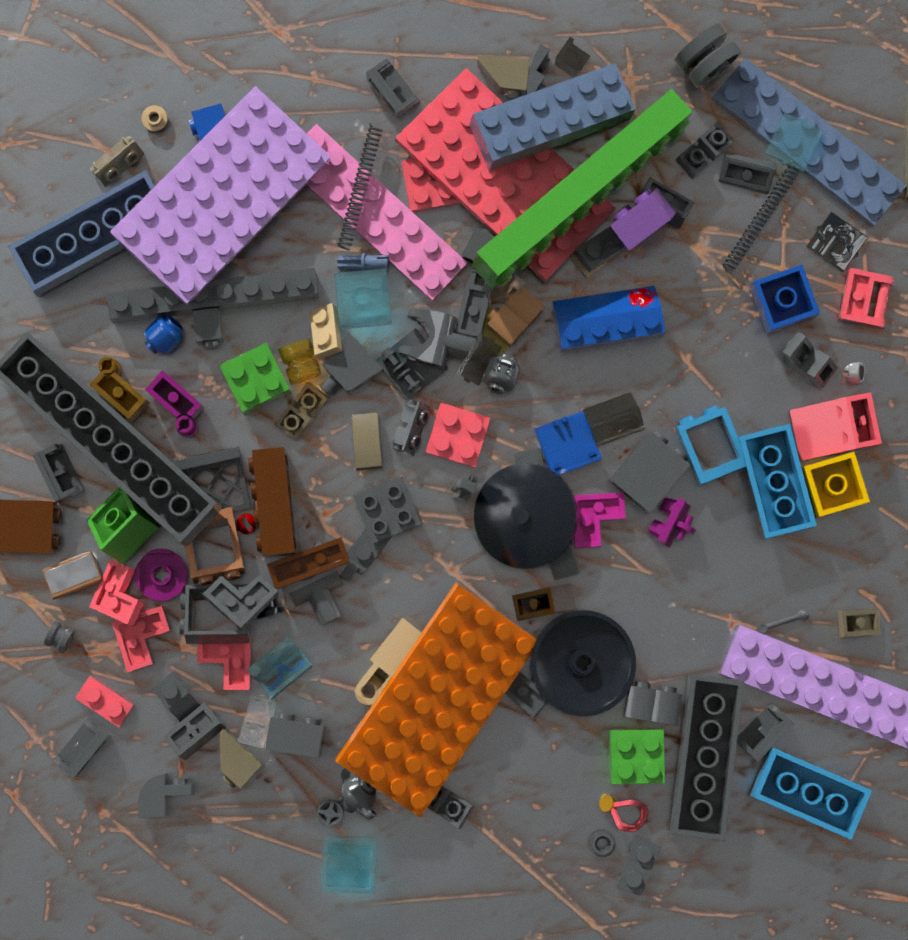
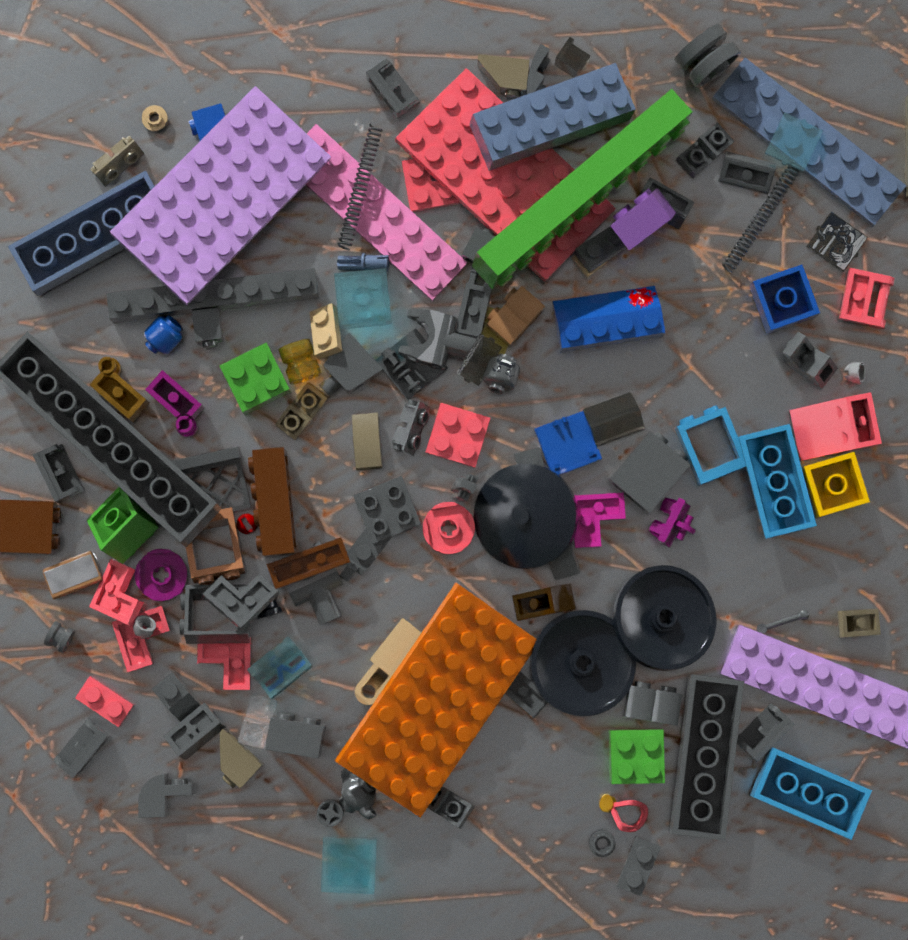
none -> light grey hinge [133,615,156,639]
none -> coral plate [423,502,475,555]
none -> black dish [613,565,717,671]

